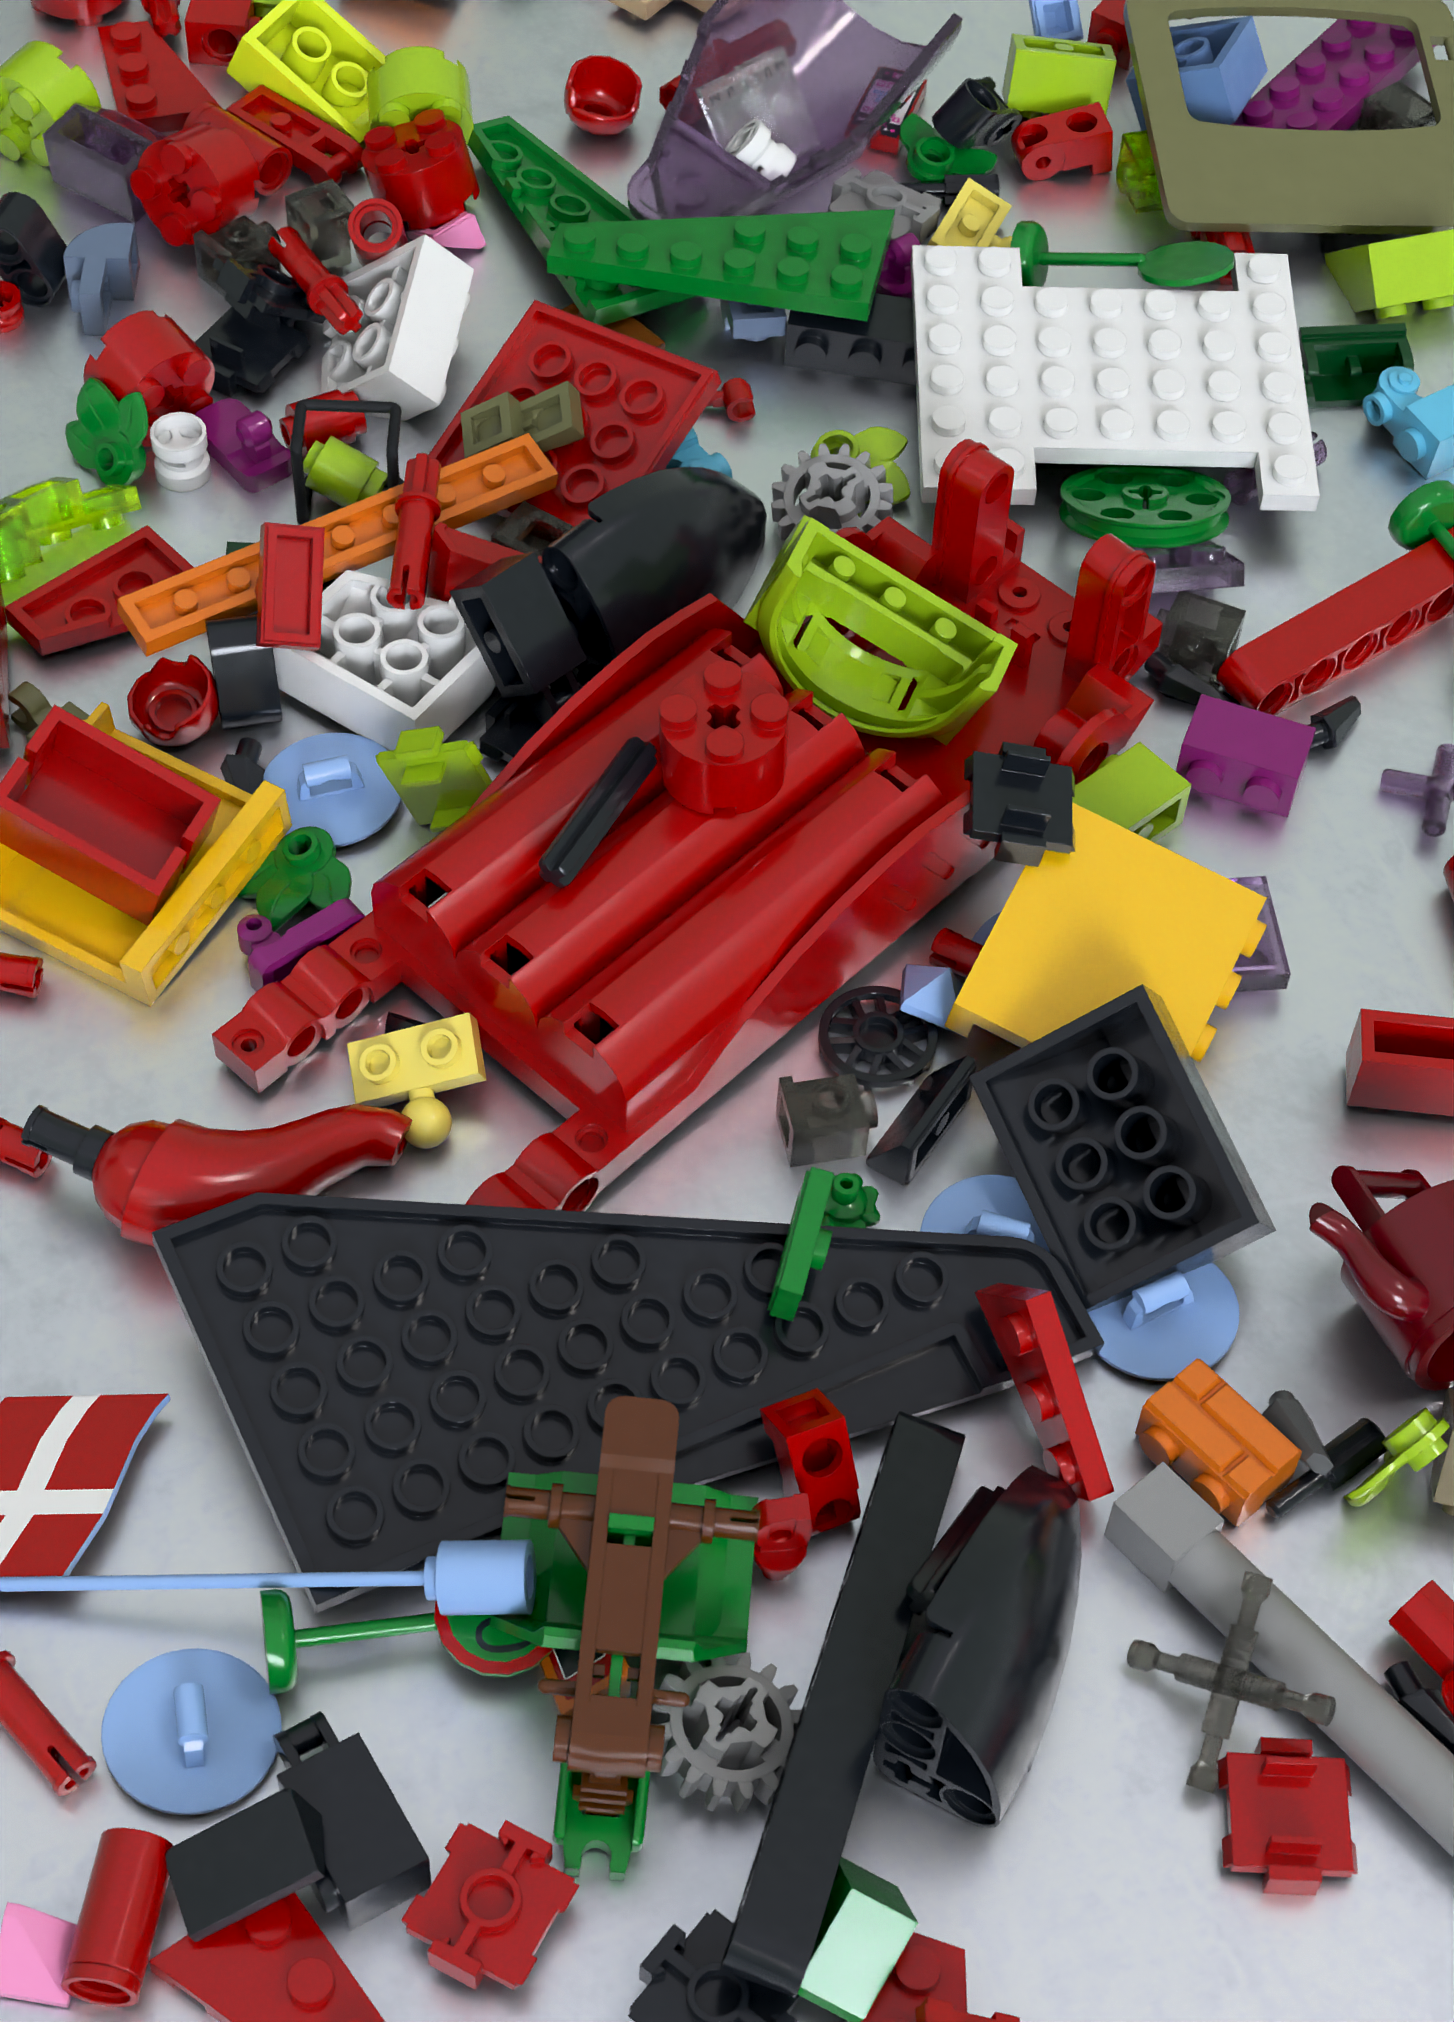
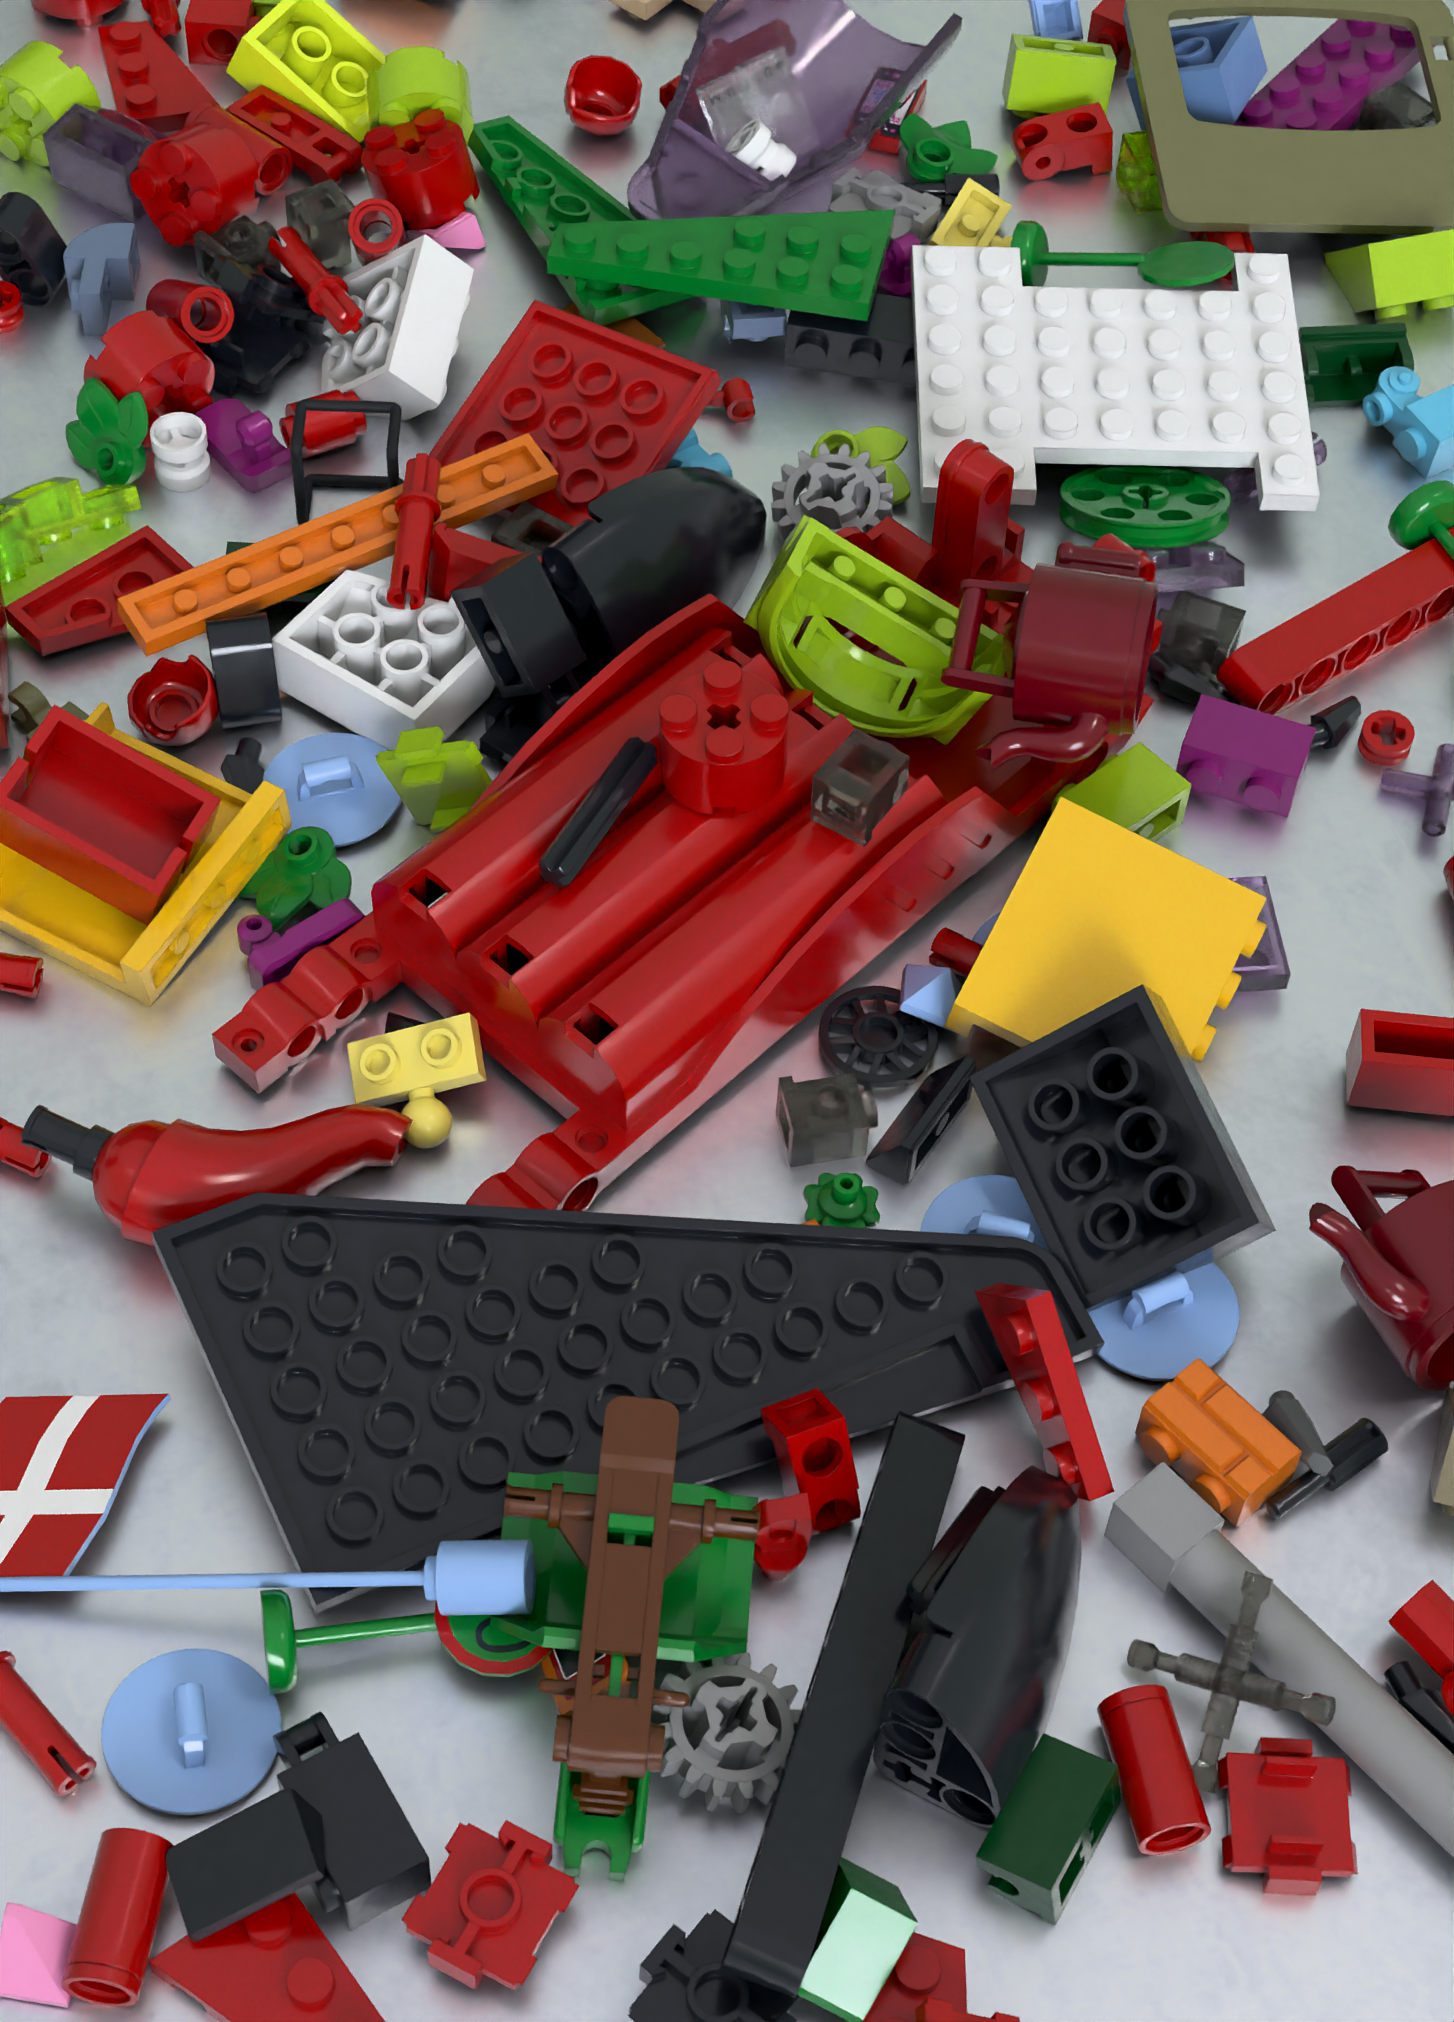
red tile [255,522,325,651] -> none
lime brick [303,436,388,507] -> none
olive slope [461,381,584,458] -> none
green plate [767,1166,834,1321] -> none
black piece [932,76,1022,149] -> none
black piece [963,742,1075,867] -> none
lime plate [1343,1408,1450,1507] -> none
none -> red pin [146,279,234,343]
none -> clear smoke brick [811,728,910,847]
none -> dark red piece [940,540,1158,772]
none -> dark green hinge [975,1733,1121,1926]
none -> red pin [1097,1684,1211,1855]
none -> red bush [1357,710,1415,767]

